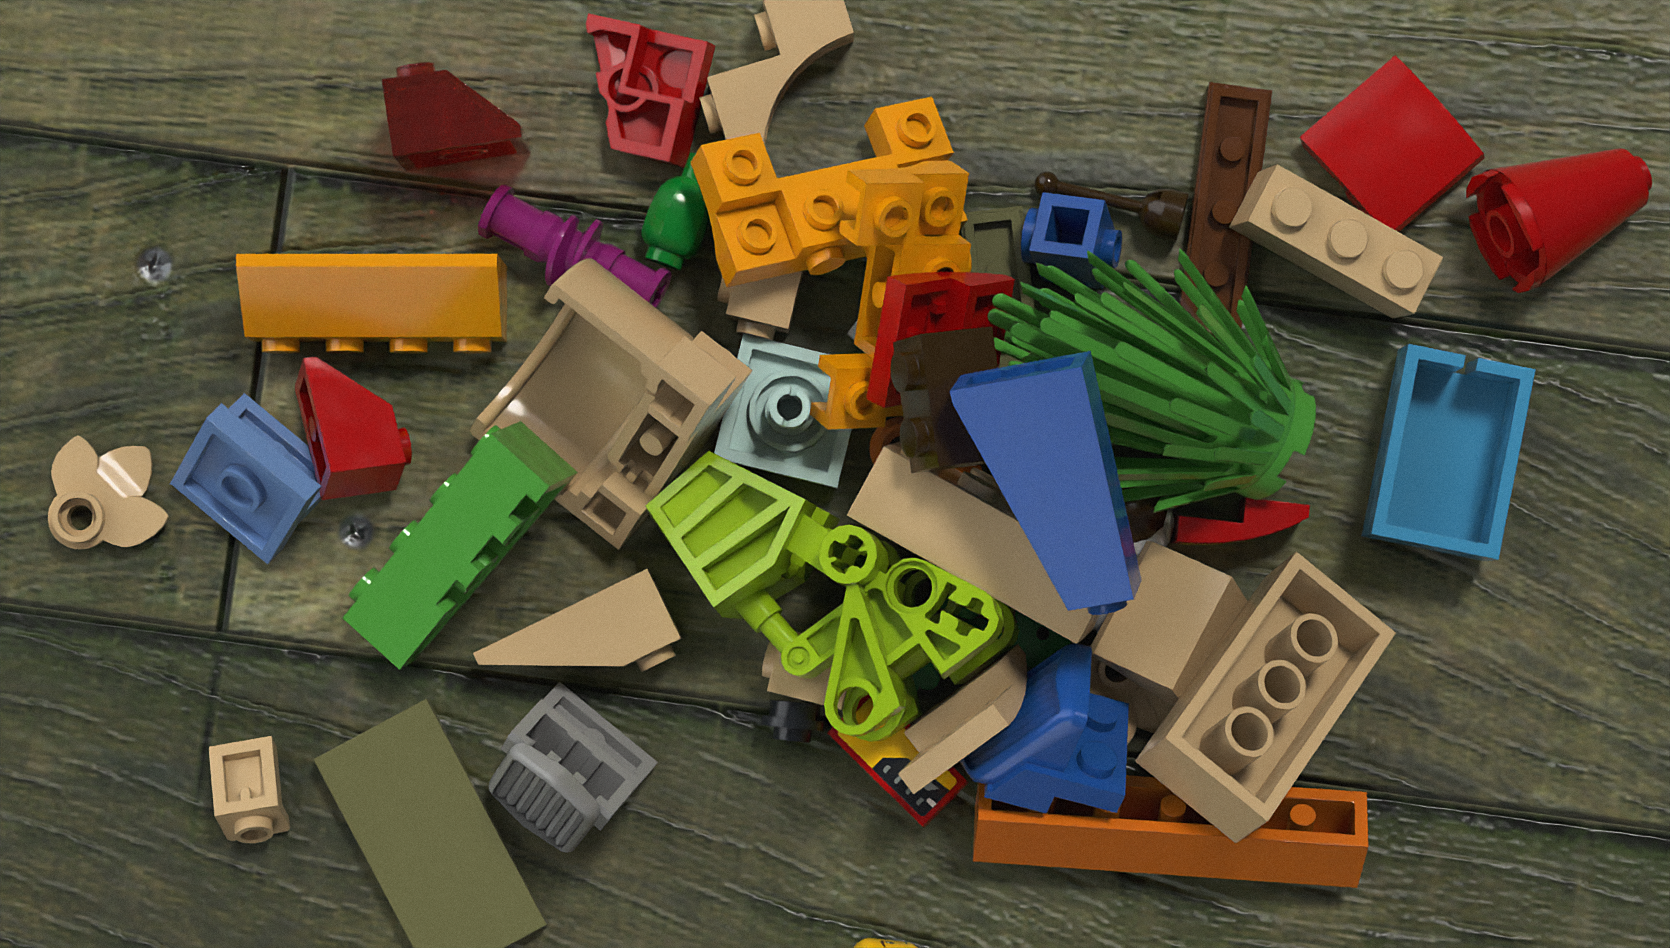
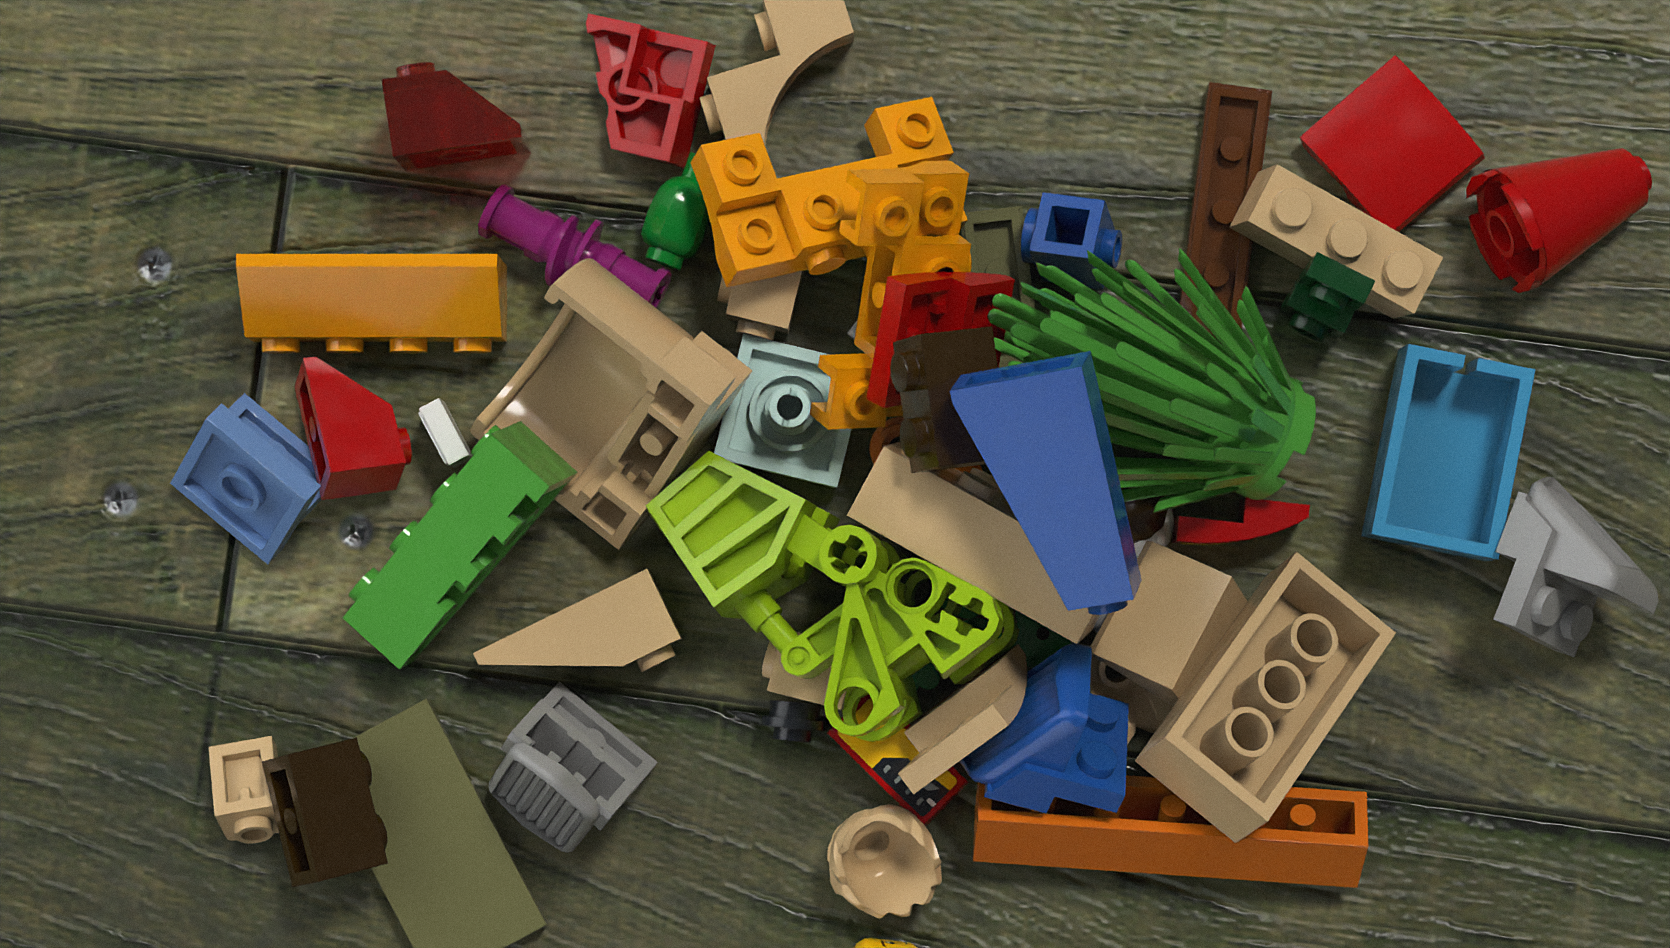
tan plate [48,435,169,550] -> none
dark brown hinge [1034,172,1189,243] -> none
none -> dark brown brick [262,737,388,887]
none -> white tile [418,398,472,468]
none -> tan hair [827,804,942,919]
none -> dark green slope [1279,252,1375,342]
none -> light grey piece [1493,477,1659,657]

